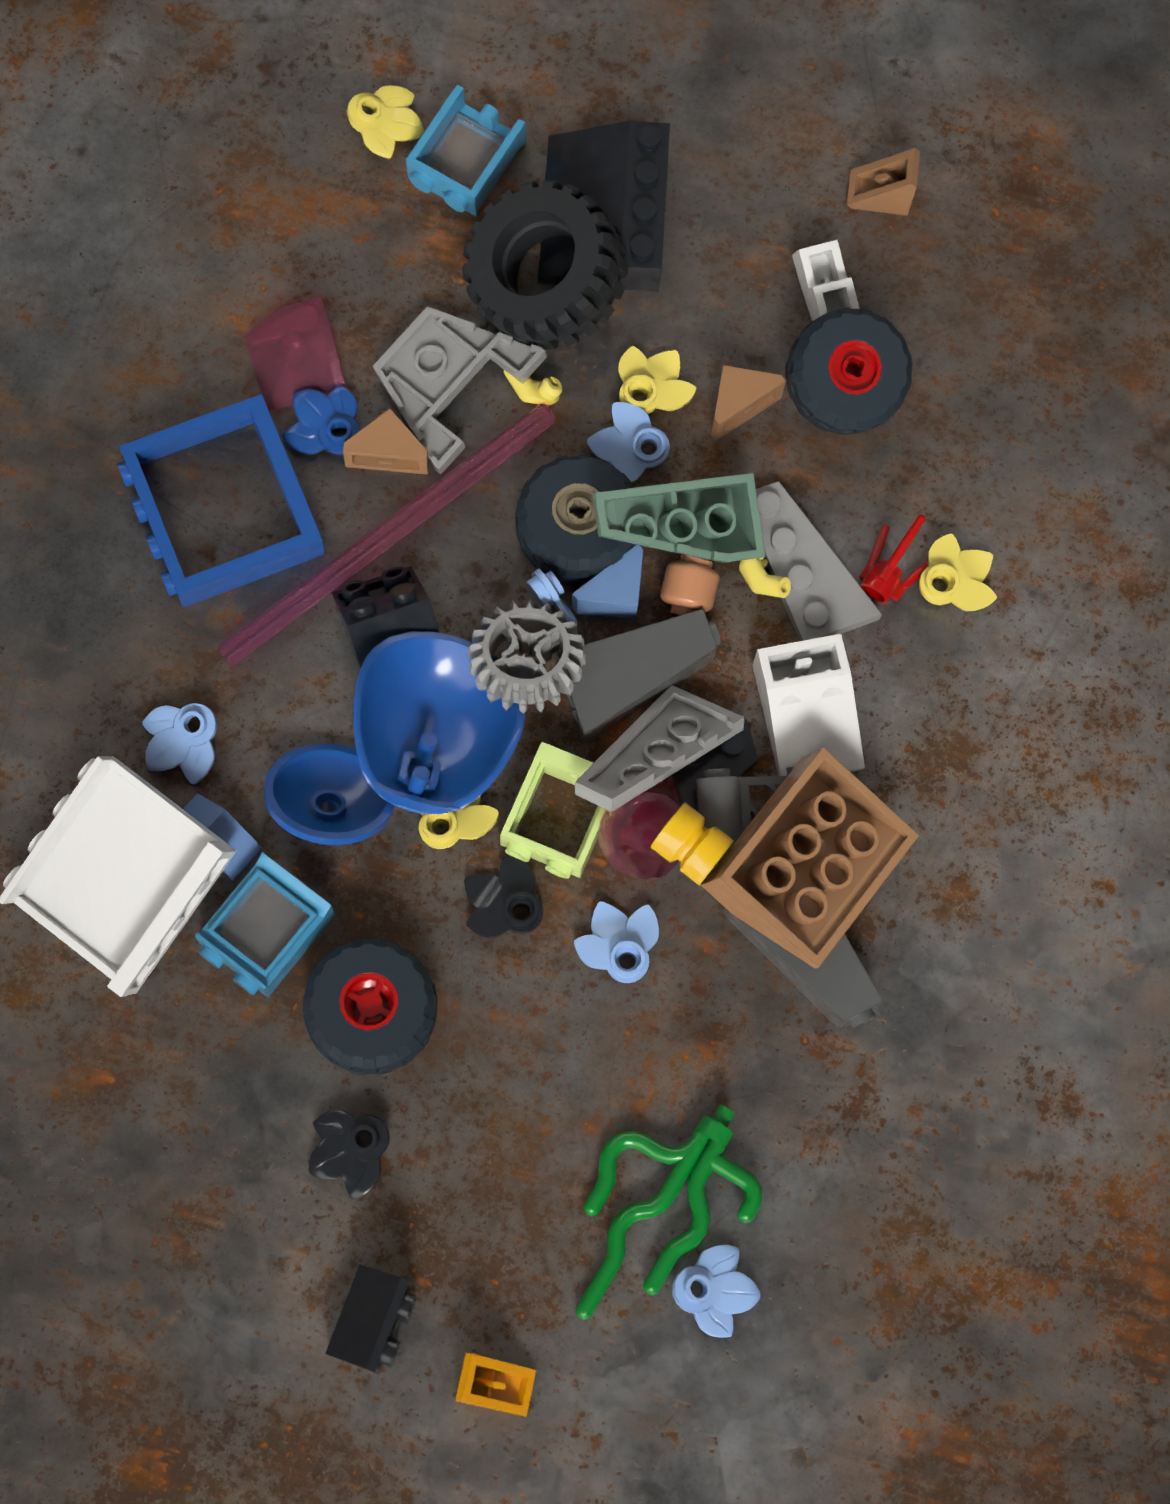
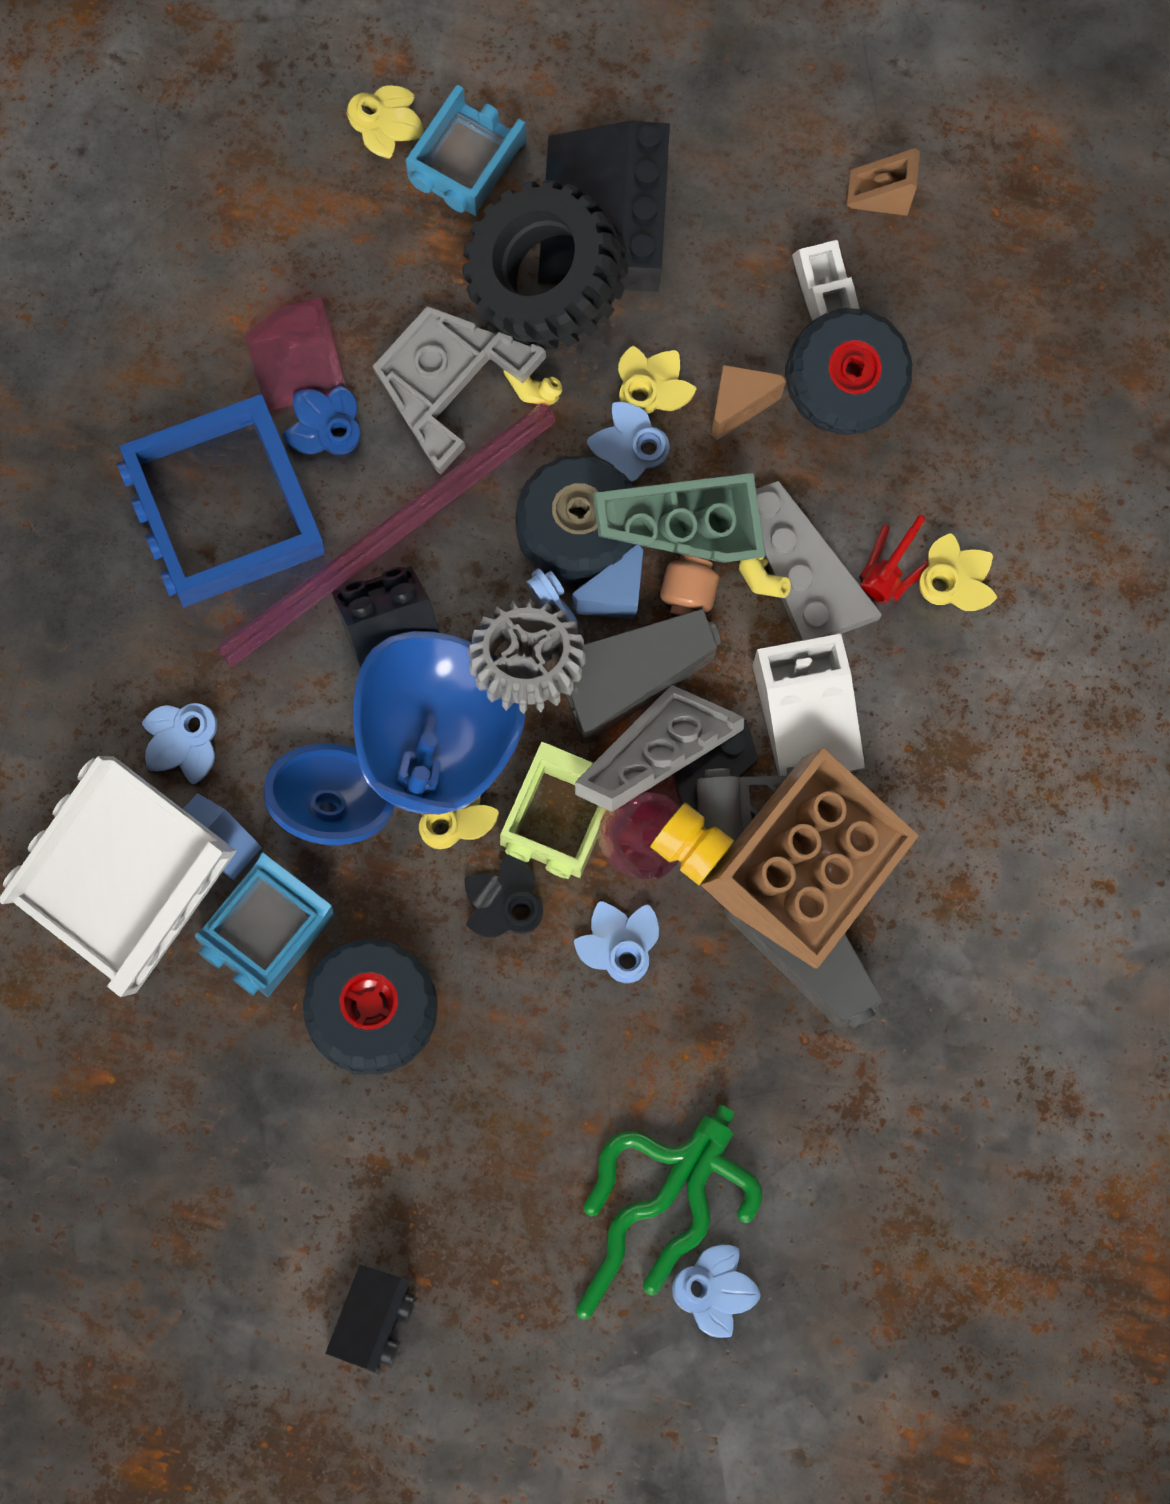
black plate [309,1110,390,1199] -> none
medium nougat slope [343,409,429,475] -> none
light orange slope [455,1353,537,1417] -> none

